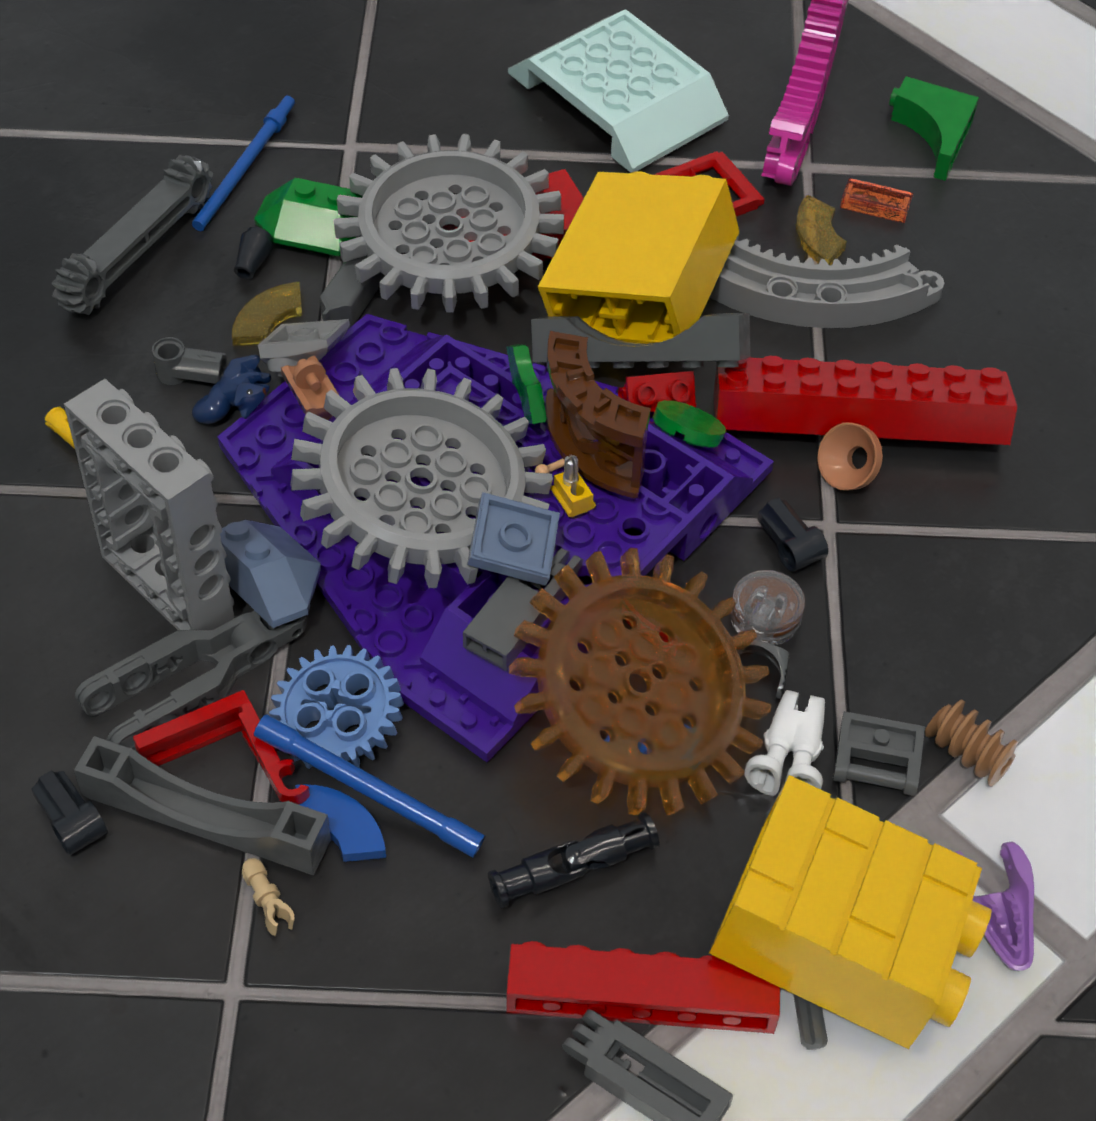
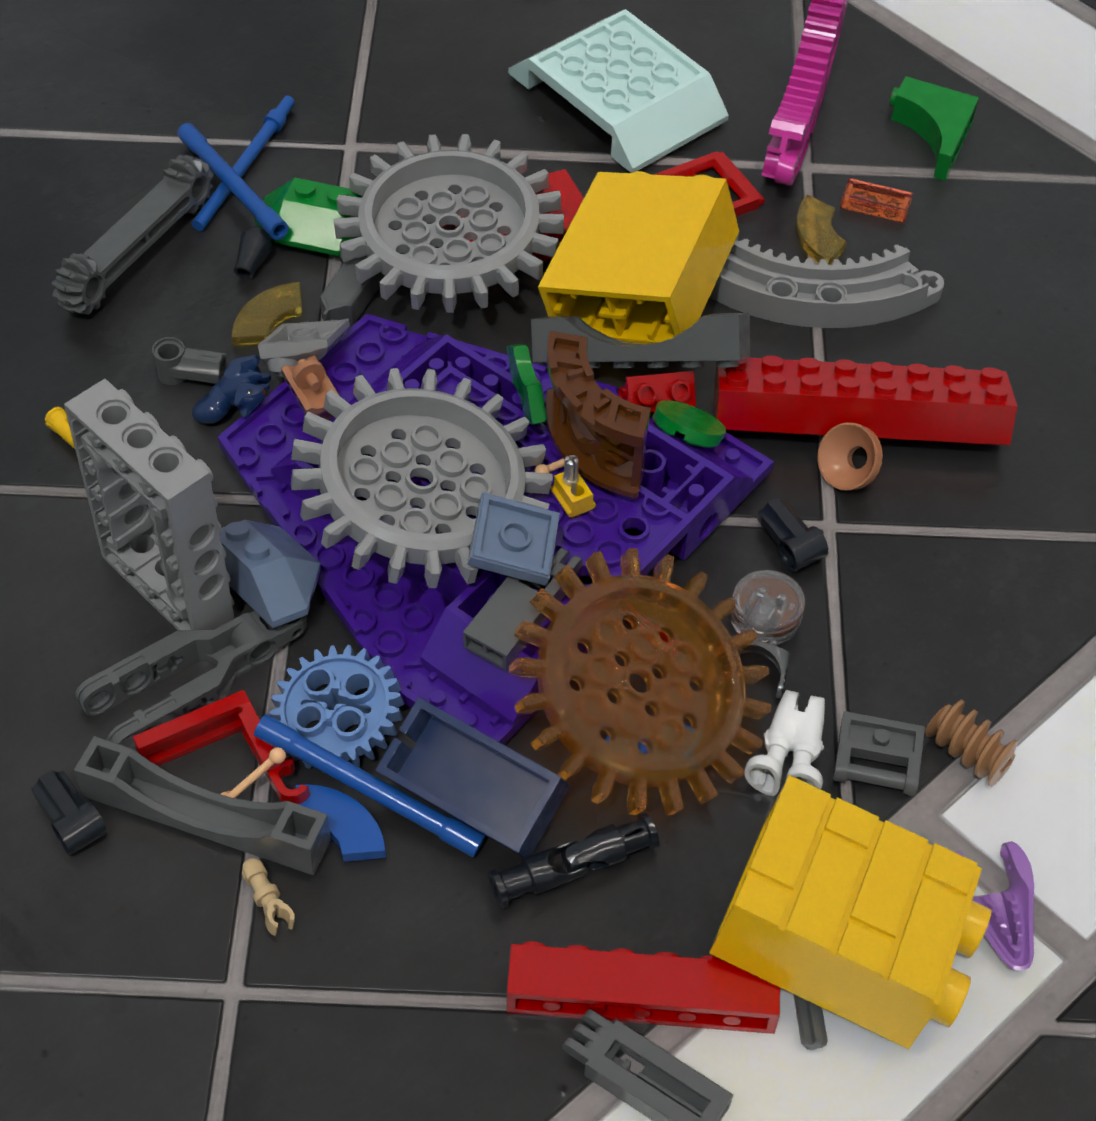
none -> blue piece [177,123,289,240]
none -> light nougat hinge [221,747,286,799]
none -> dark blue piece [375,697,571,858]

